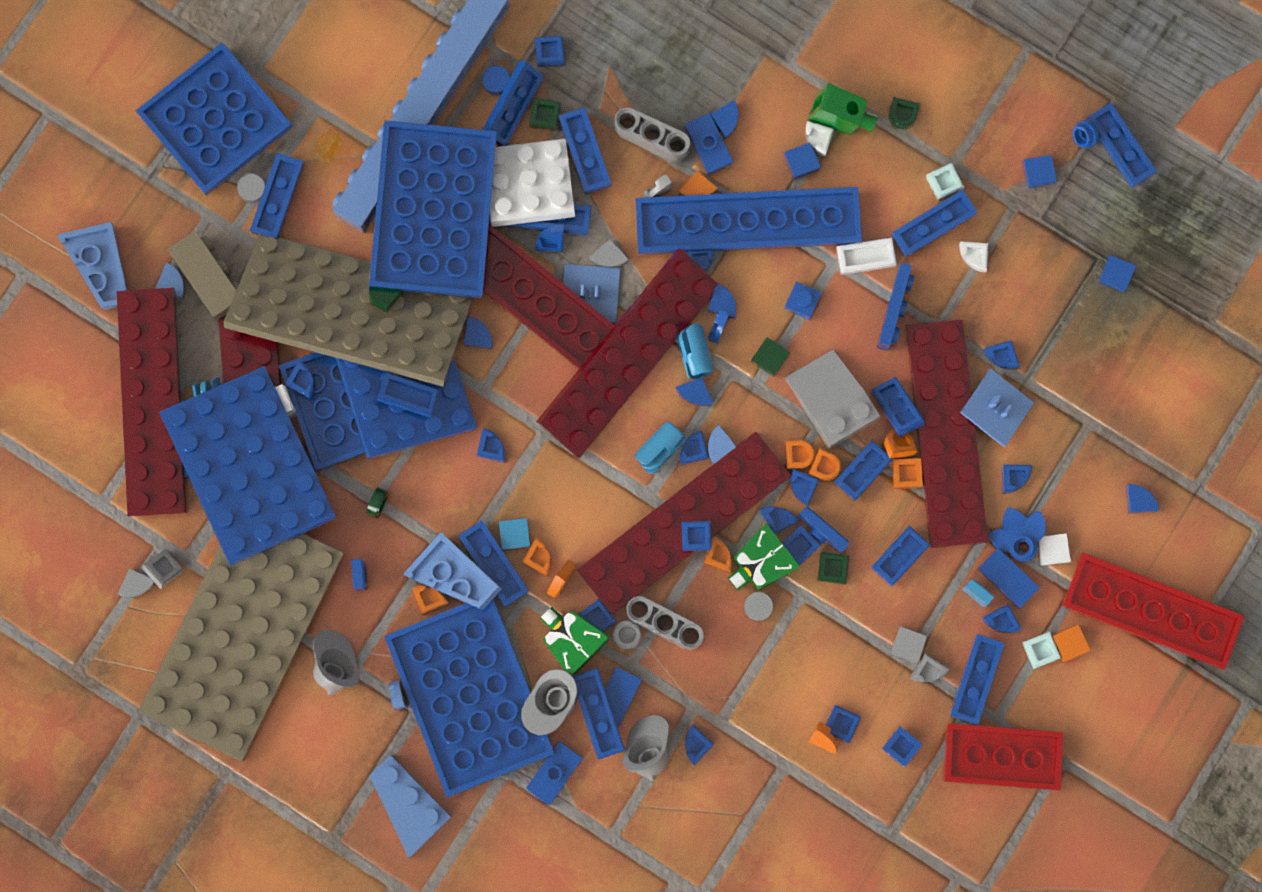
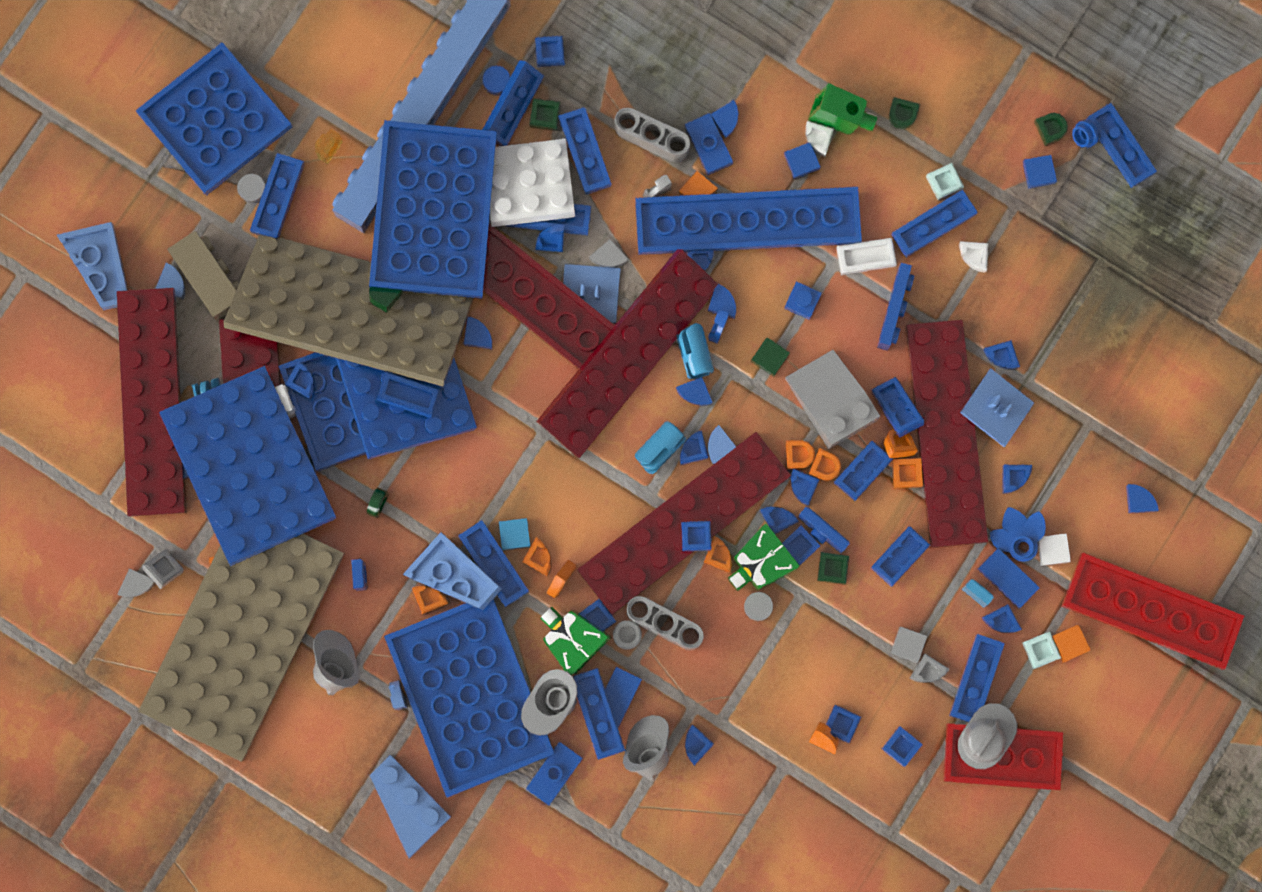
blue tile [477,428,505,463] -> none
blue tile [1098,255,1136,293] -> none
none -> light grey piece [958,703,1017,769]
none -> dark green tile [1034,113,1068,146]

